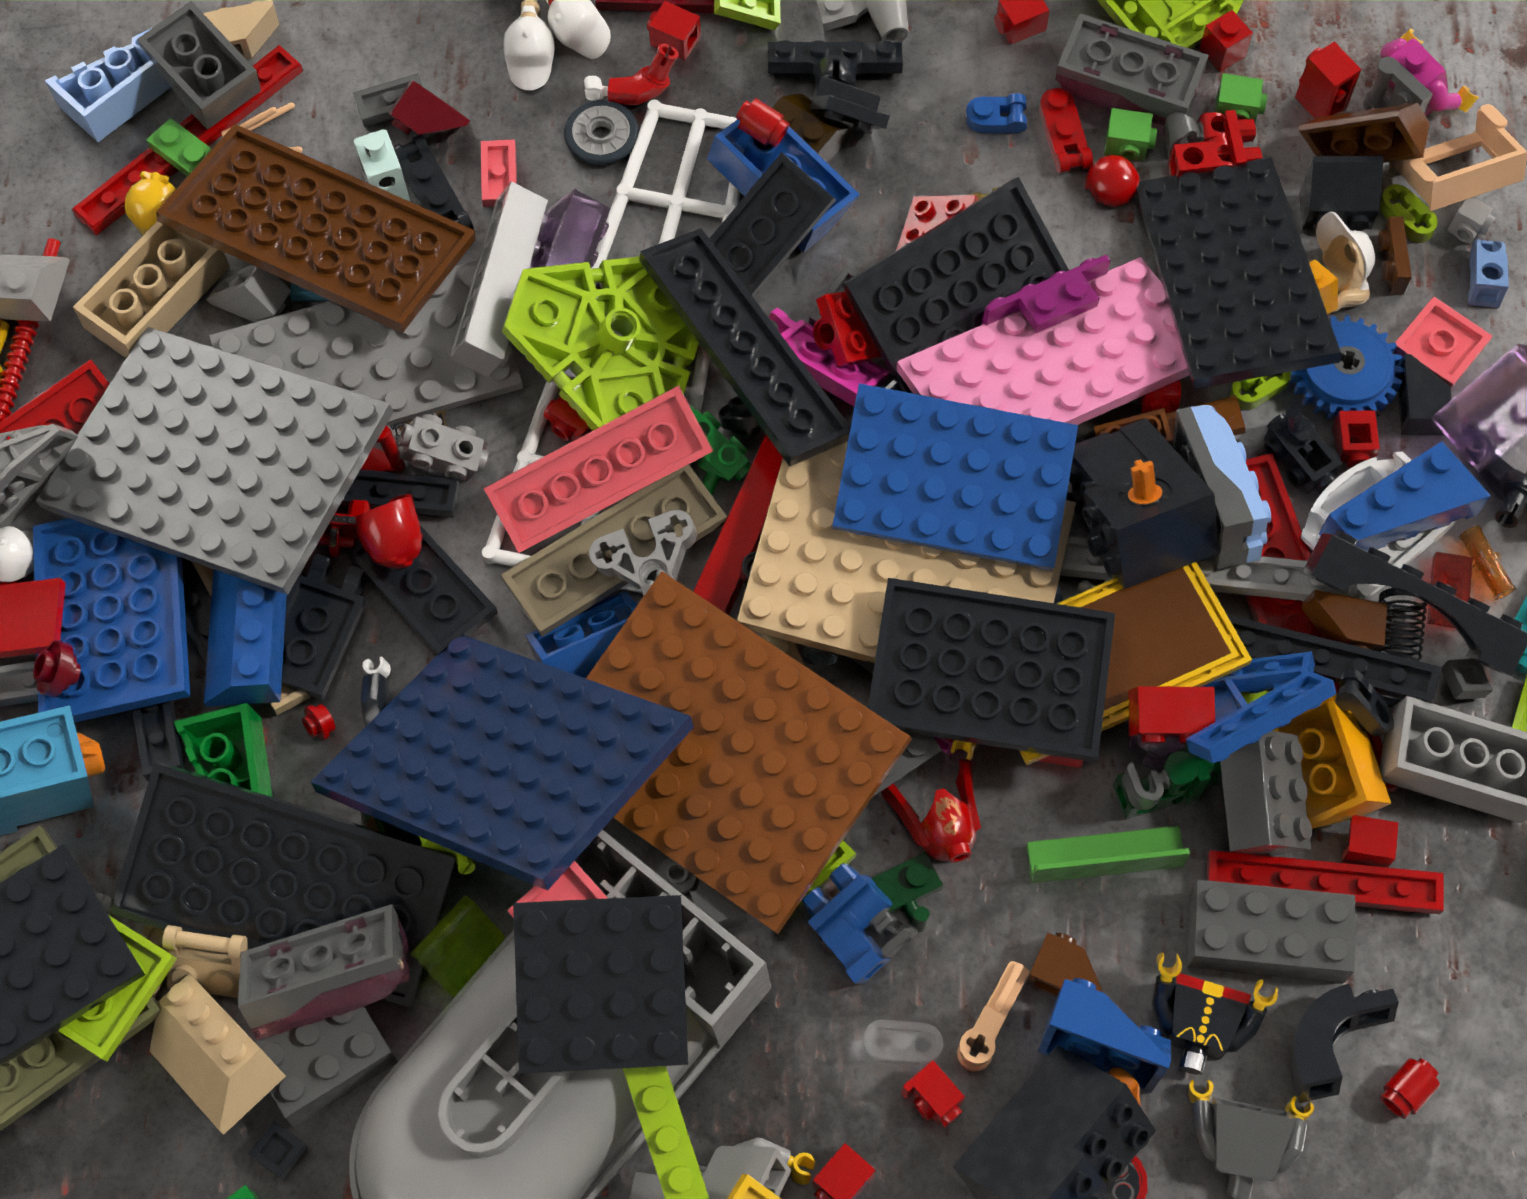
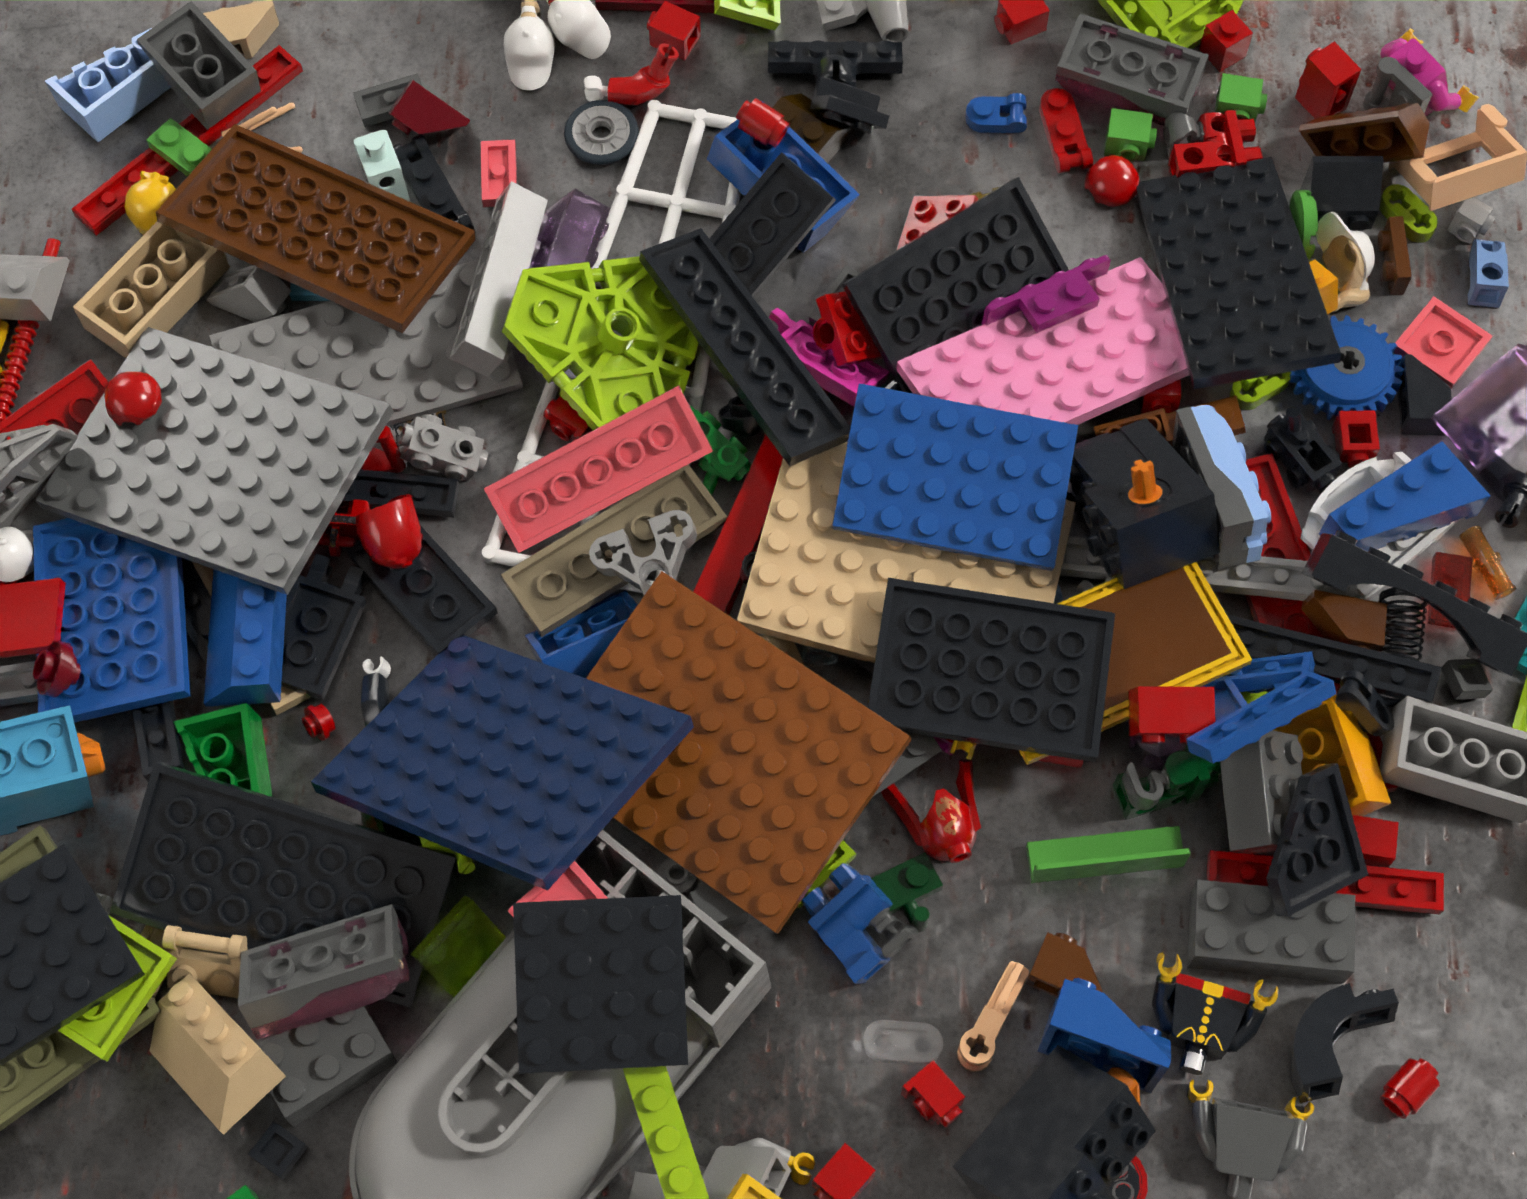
none -> red hair [104,371,162,426]
none -> black plate [1266,763,1368,917]
none -> bright green tile [1289,190,1318,260]

